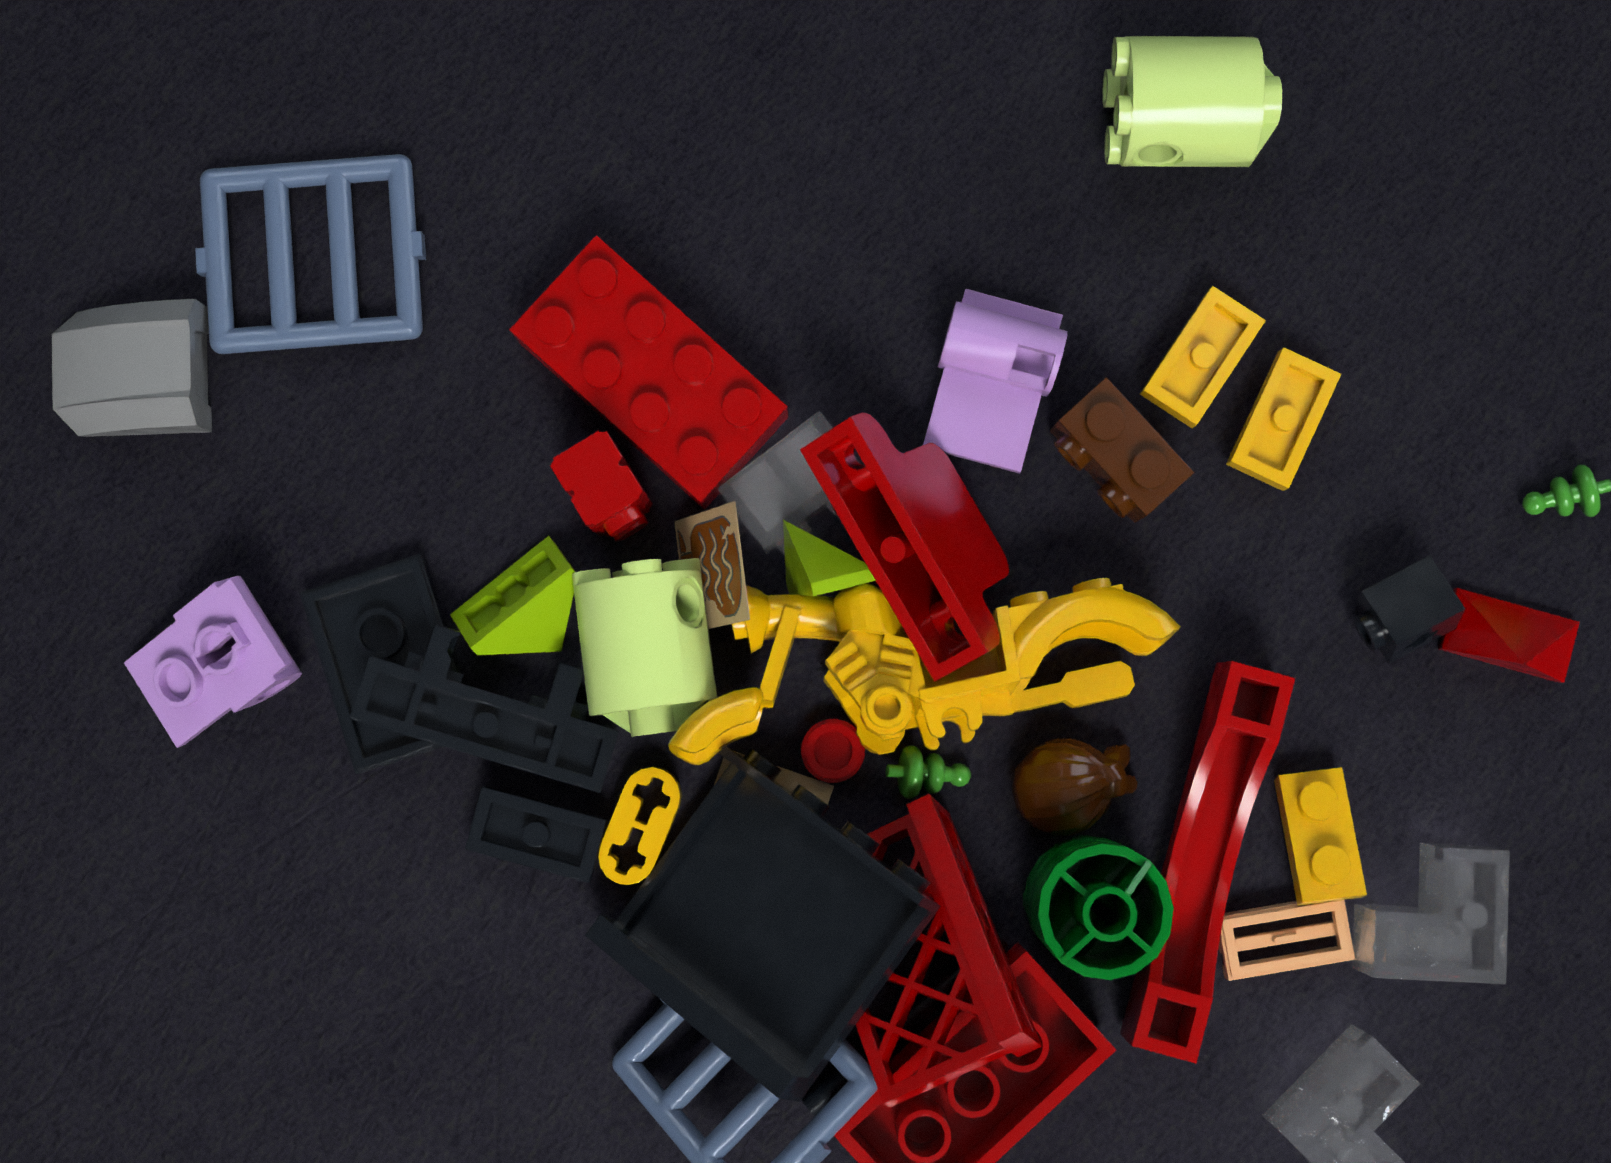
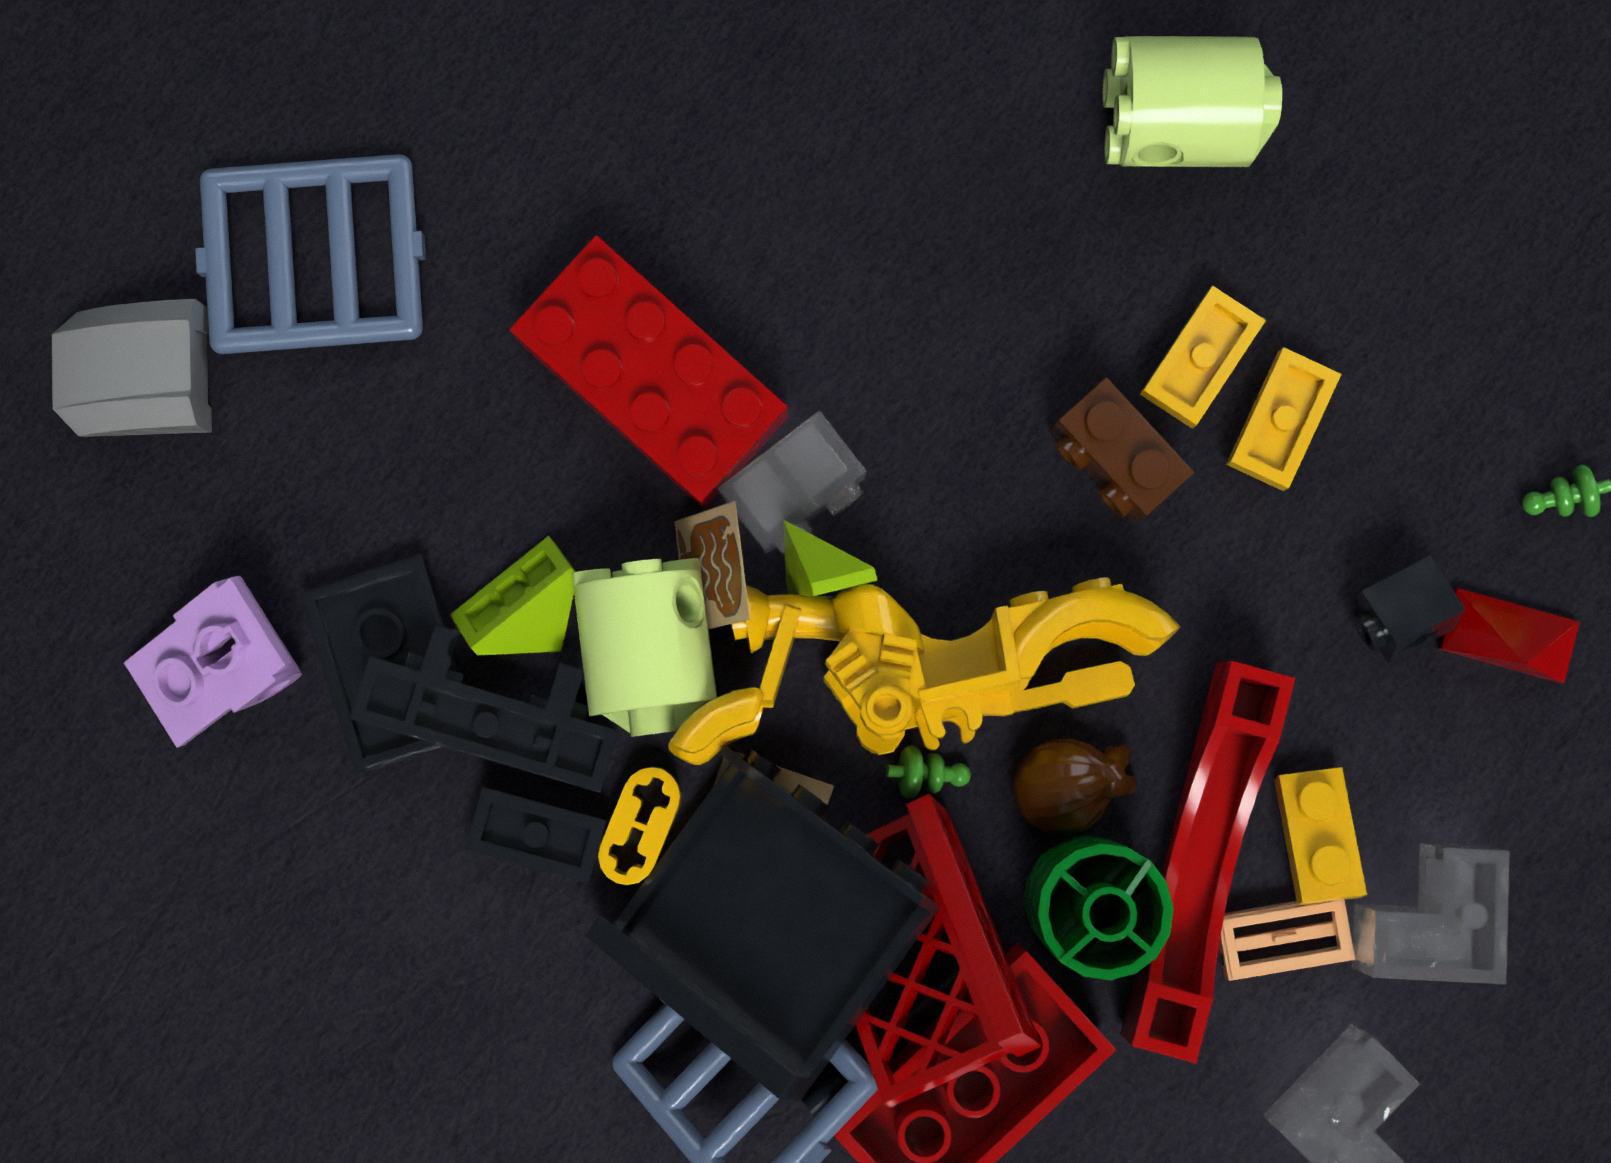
red brick [550,430,653,542] -> none
red brick [800,412,1009,682] -> none
red tile [801,719,865,783] -> none
lavender piece [923,289,1068,474] -> none

